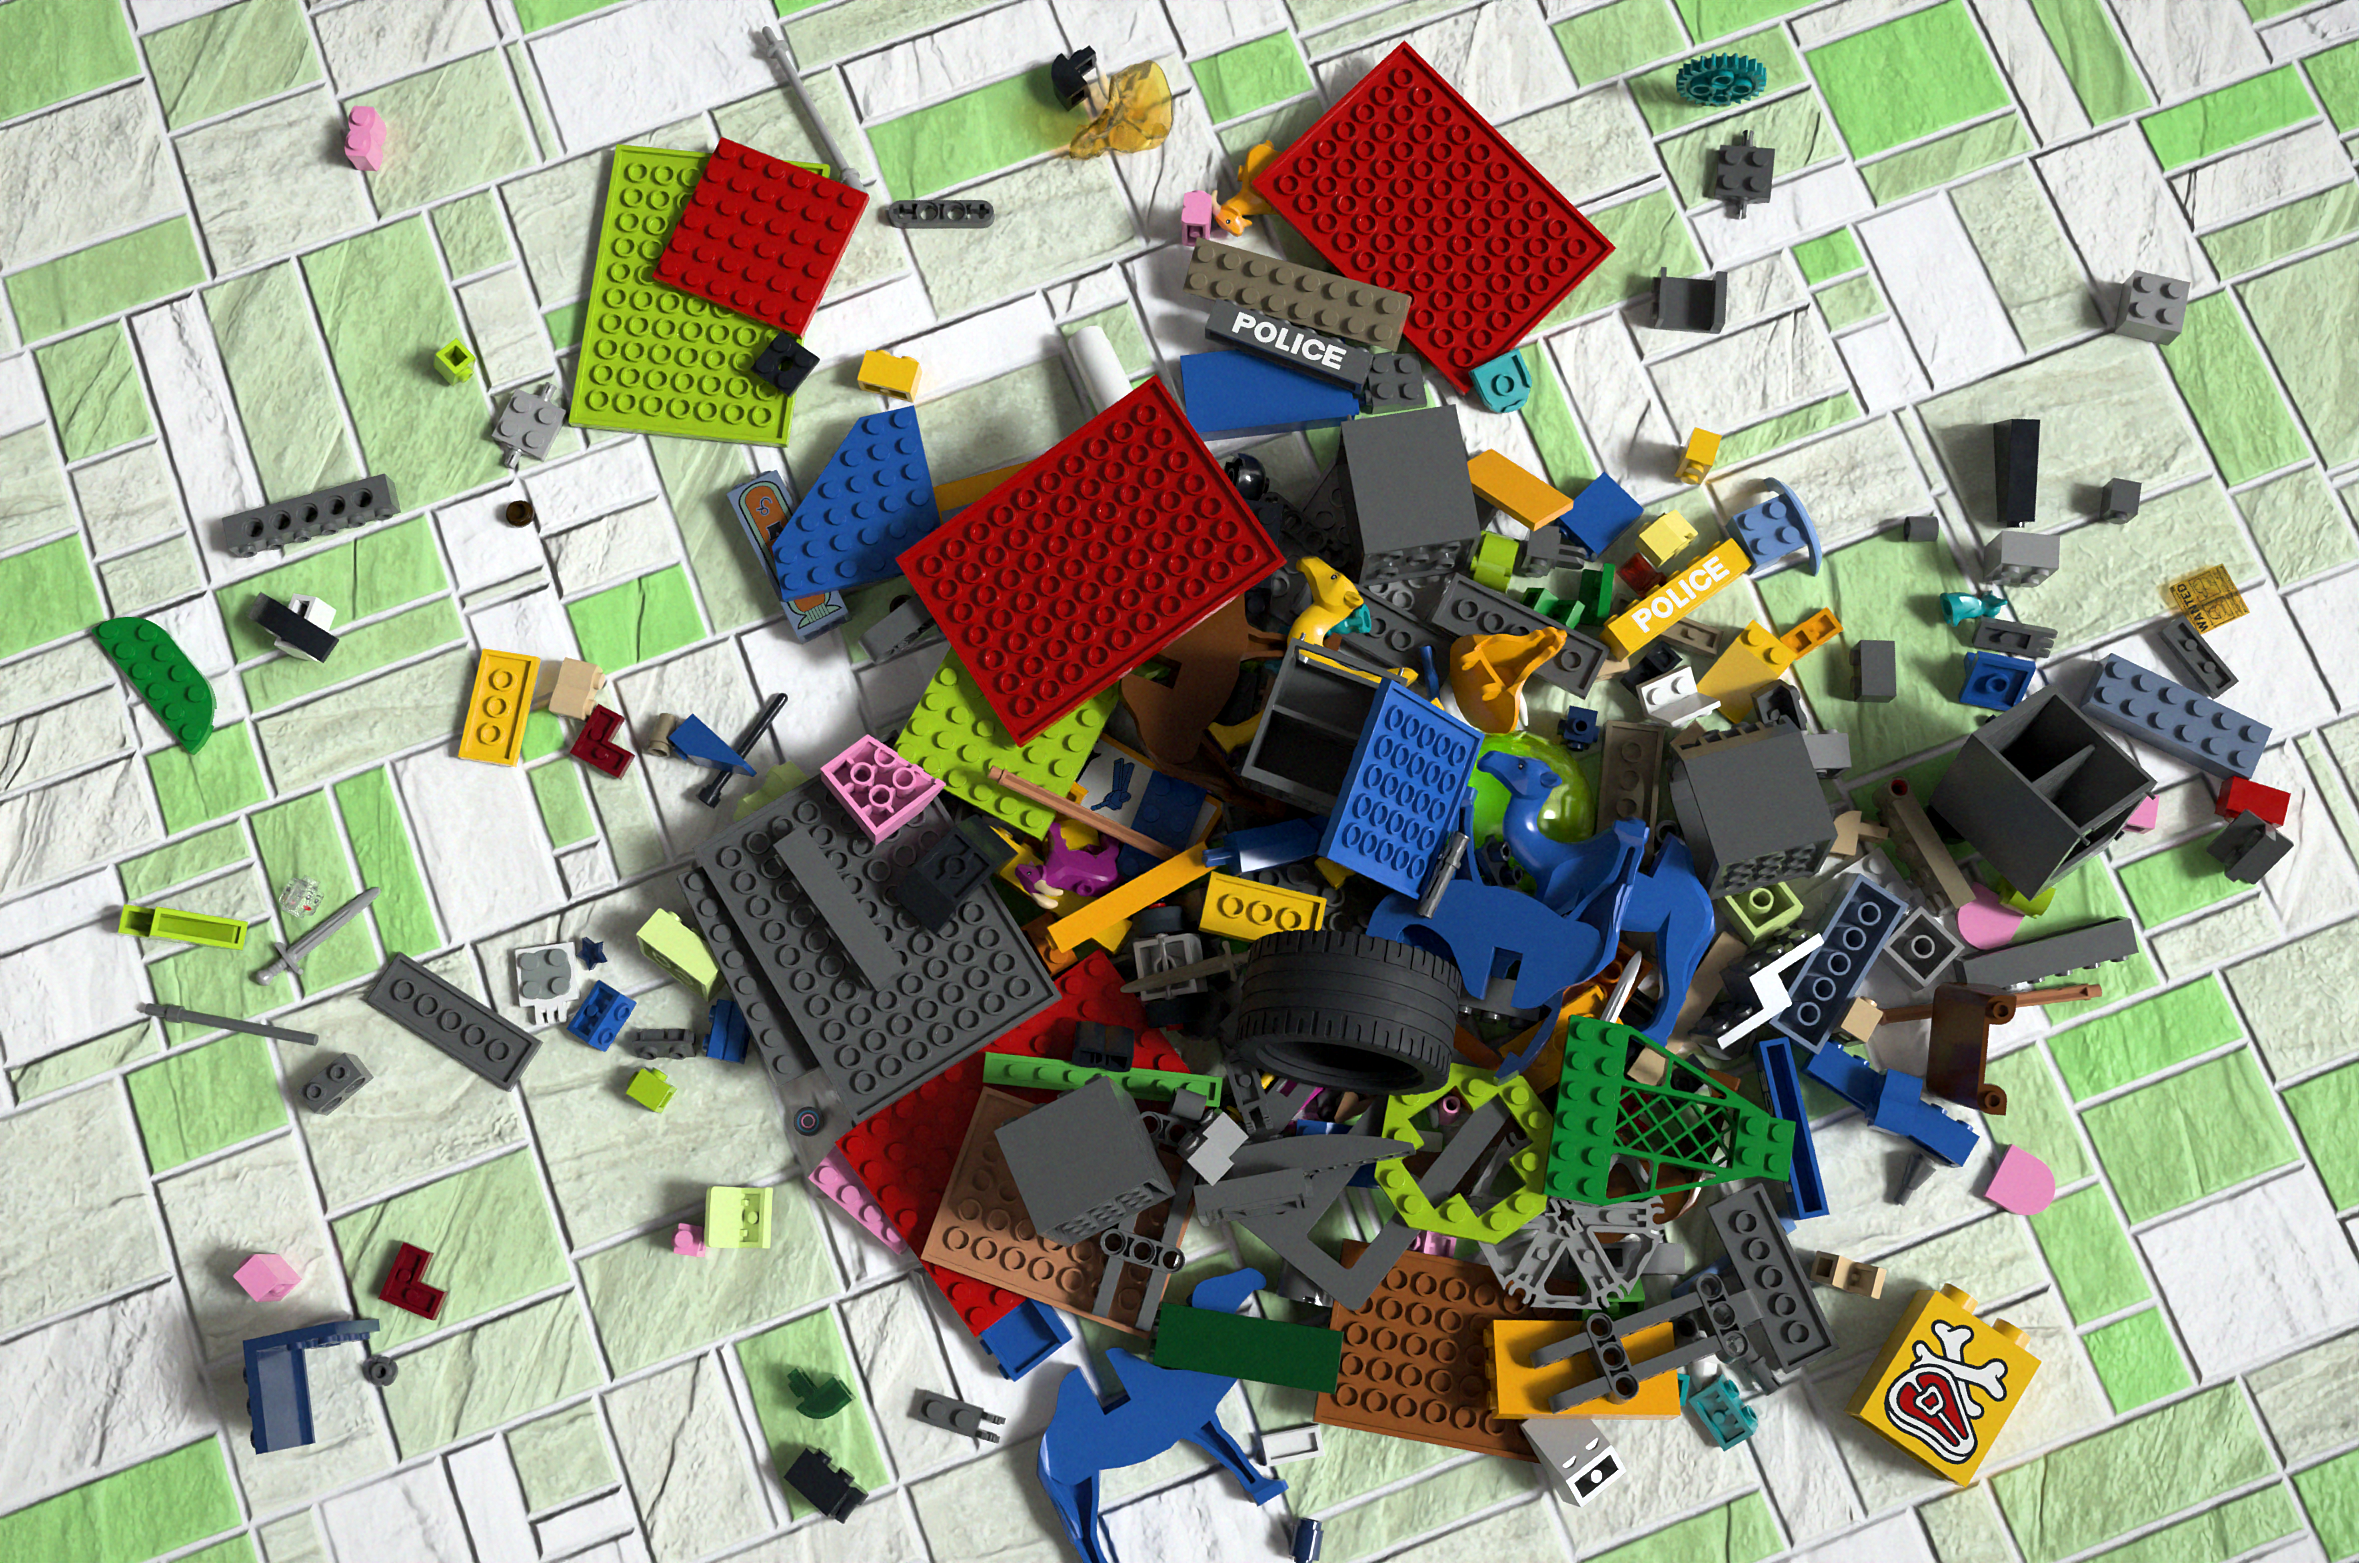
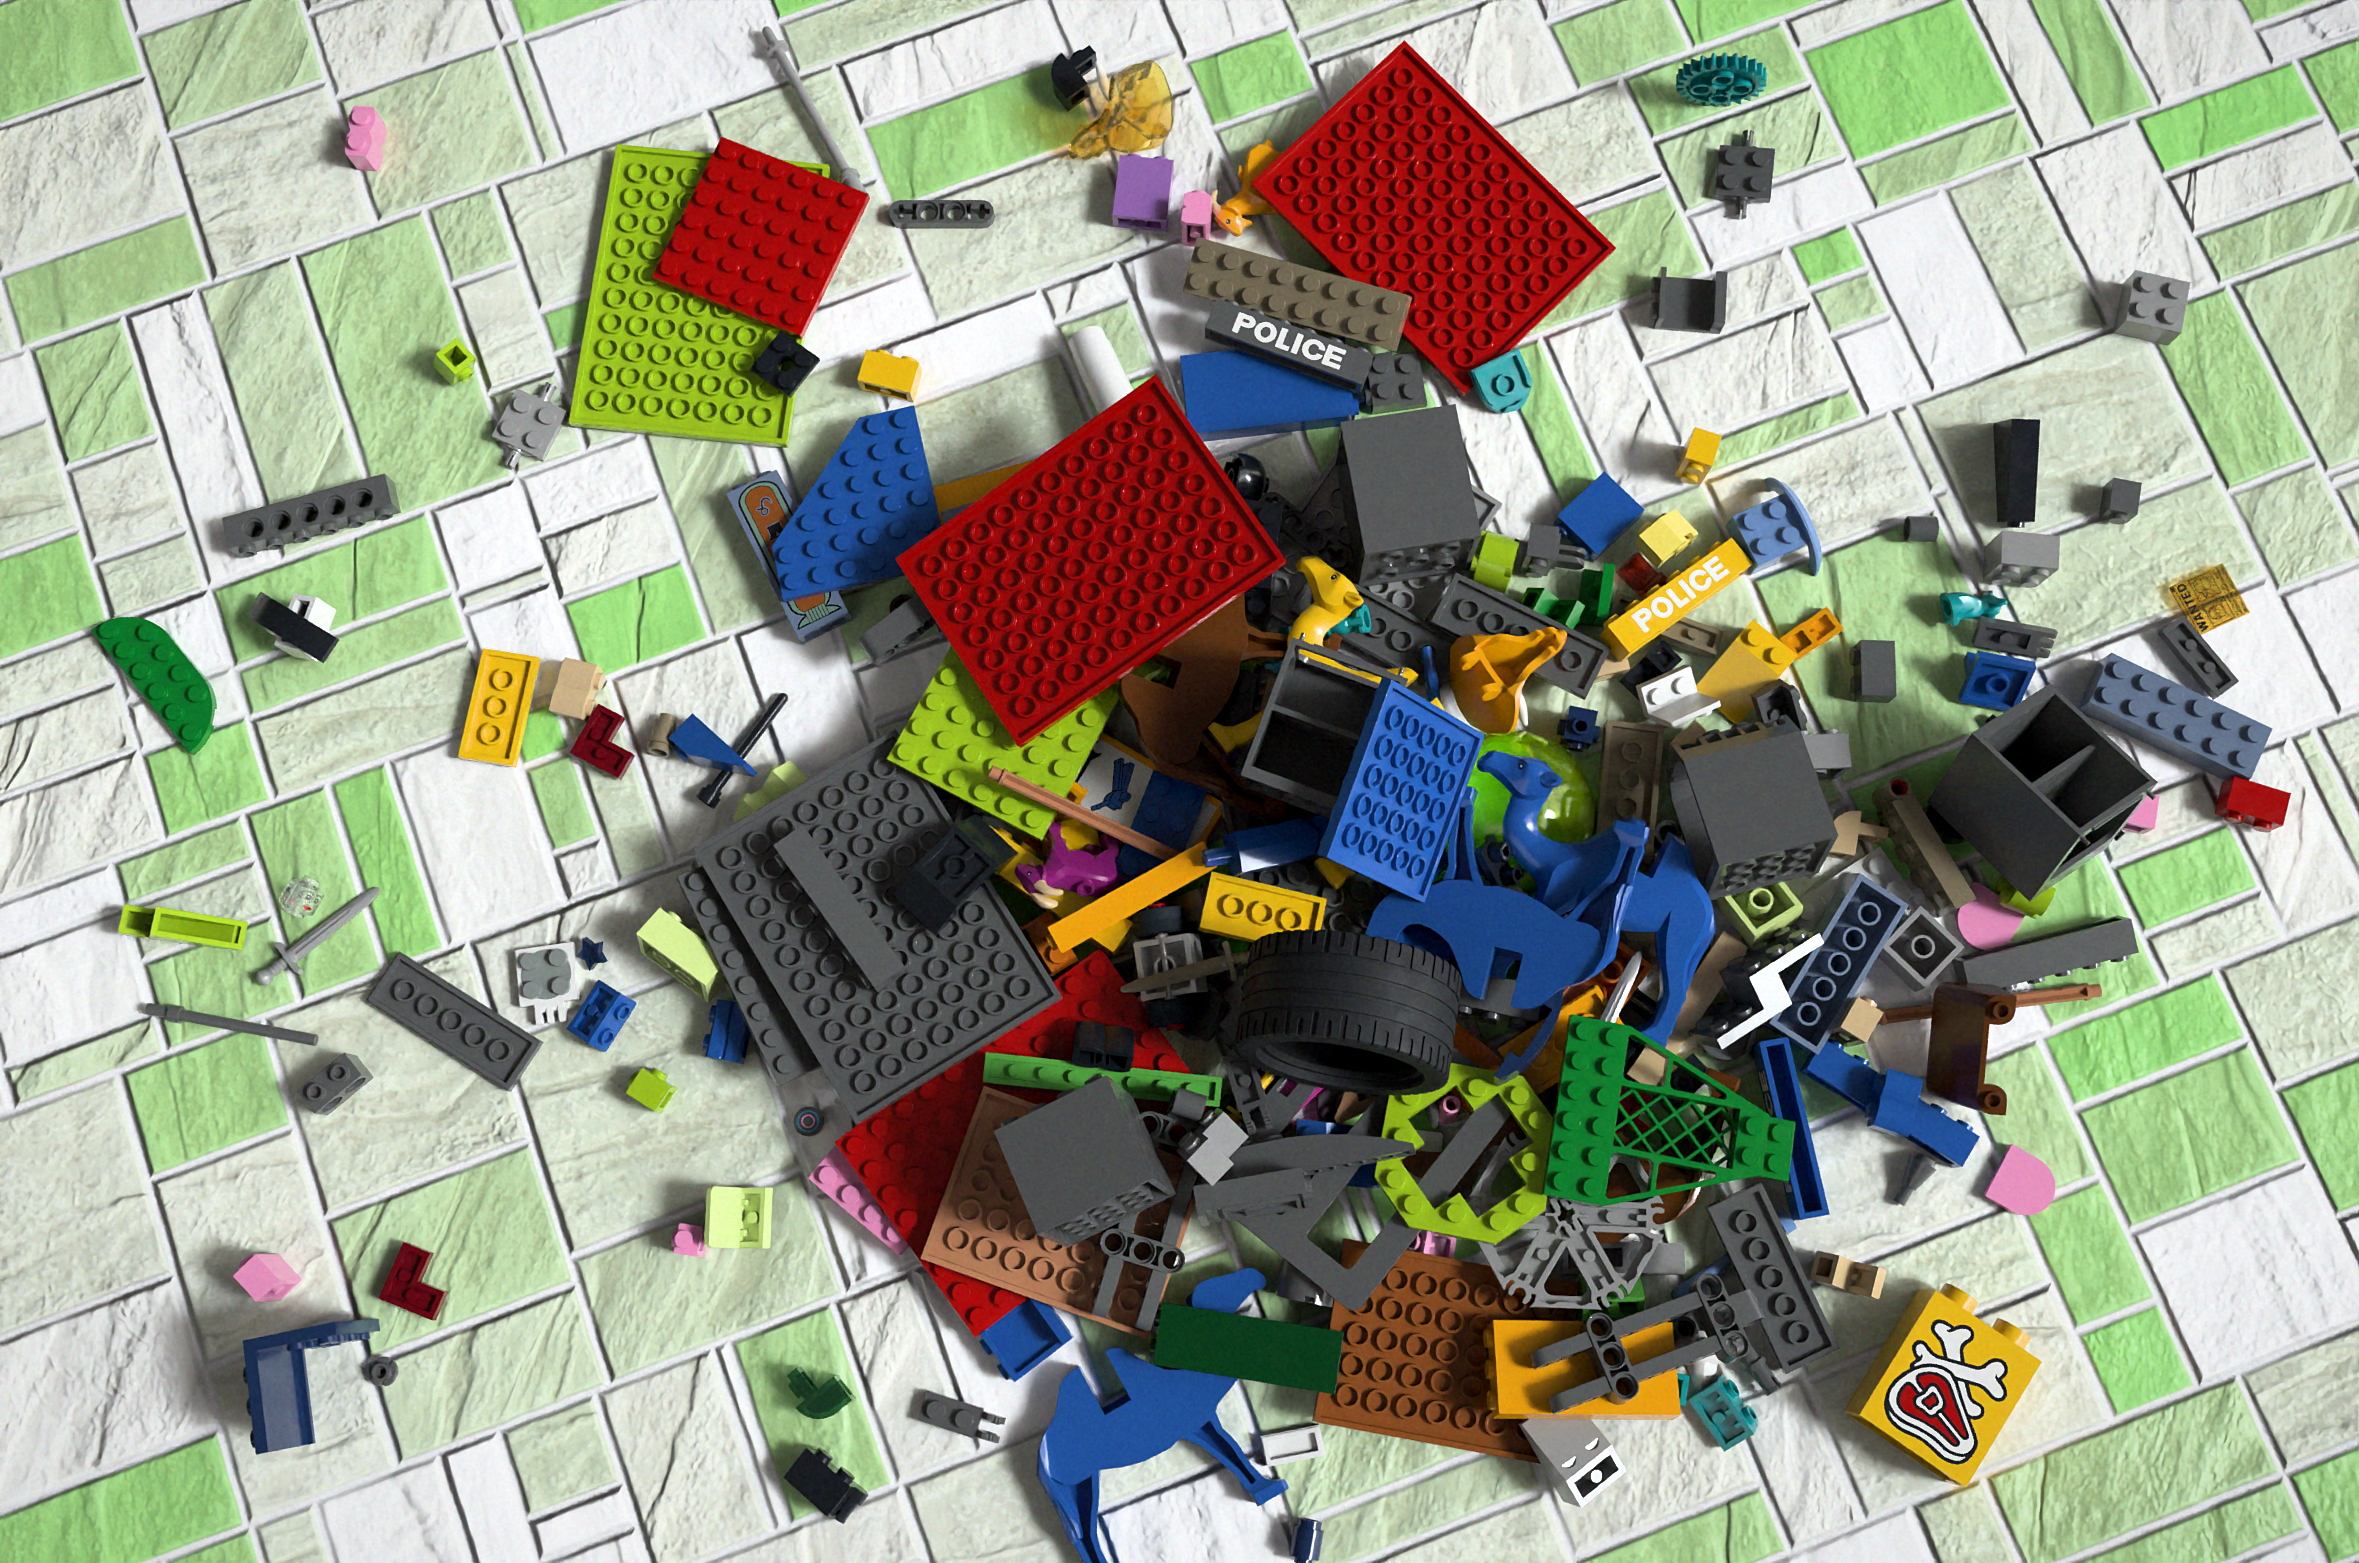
dark brown plate [506,500,534,528] -> none
dark grey hinge [632,1029,696,1060] -> none
bright pink wedge [820,734,946,846] -> none
dark grey pin [1414,831,1471,920] -> none
light orange tile [1467,448,1574,531] -> none
dark grey bracket [2207,809,2294,885] -> none
none -> medium lavender brick [1112,154,1174,232]

